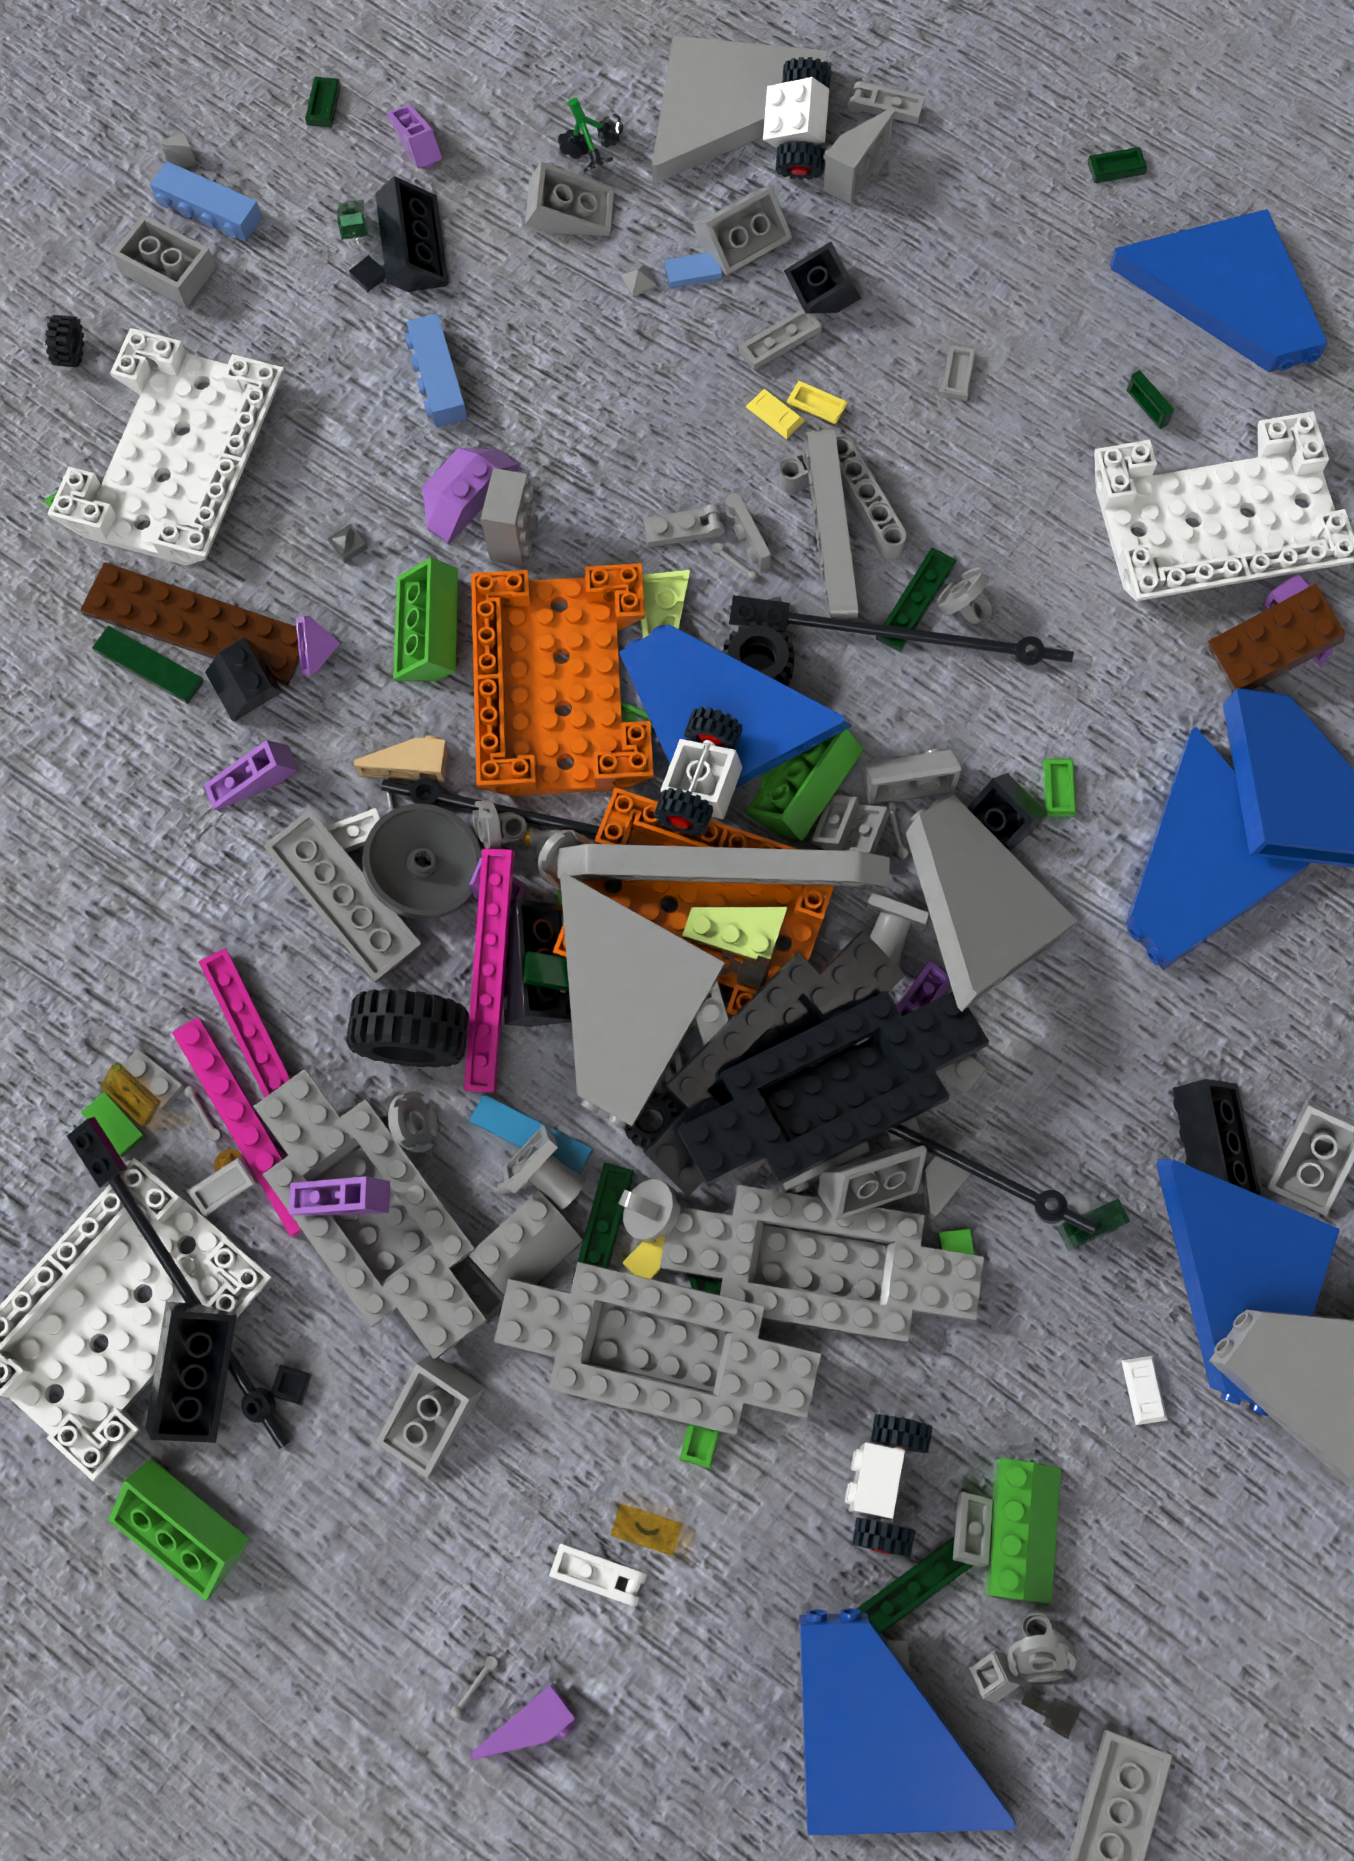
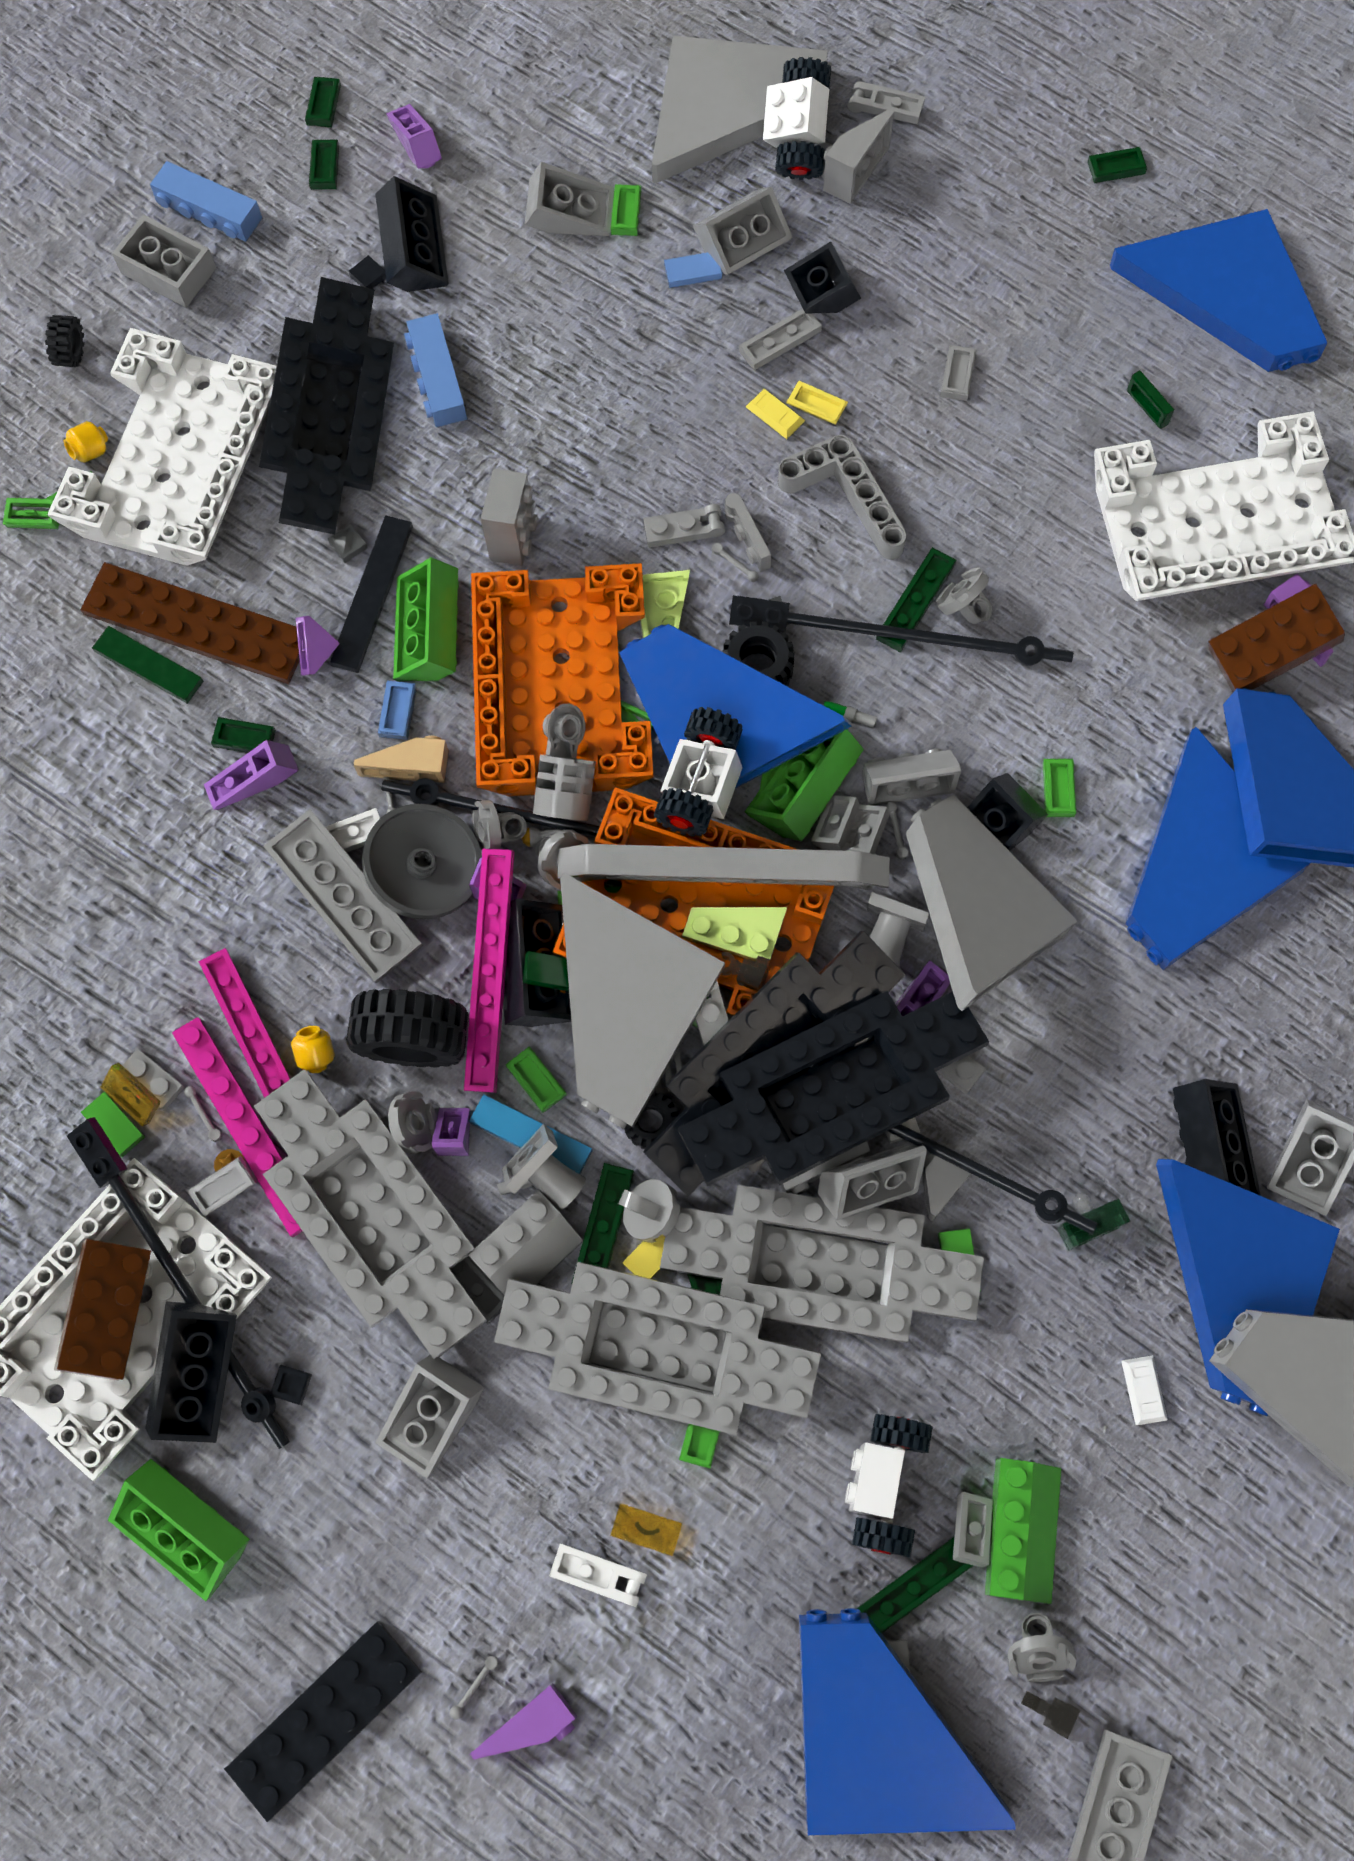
light grey slope [159,132,197,169] -> none
black slope [205,637,282,721] -> none
medium lavender slope [289,1176,390,1215] -> none
clear green piece [337,199,368,249] -> none
medium lavender wedge [422,448,520,545] -> none
black plant [558,98,624,173] -> none
light grey slope [621,264,657,297] -> none
light grey beam [804,430,858,620] -> none
light grey slope [969,1651,1021,1702] -> none
none -> bright green tile [3,498,59,529]
none -> reddish brown brick [54,1239,151,1381]
none -> yellow head [64,421,108,463]
none -> dark green tile [211,717,276,753]
none -> black plate [224,1621,422,1822]
none -> black piece [259,277,394,535]
none -> yellow head [291,1026,335,1073]
none -> dark green tile [309,139,339,190]
none -> black tile [330,515,413,673]
none -> medium blue tile [378,681,417,740]
none -> medium lavender slope [432,1108,470,1156]
none -> bright green tile [505,1046,567,1113]
none -> light grey cylinder [533,703,596,821]
none -> bright green tile [611,184,642,236]
none -> light grey piece [824,701,878,728]

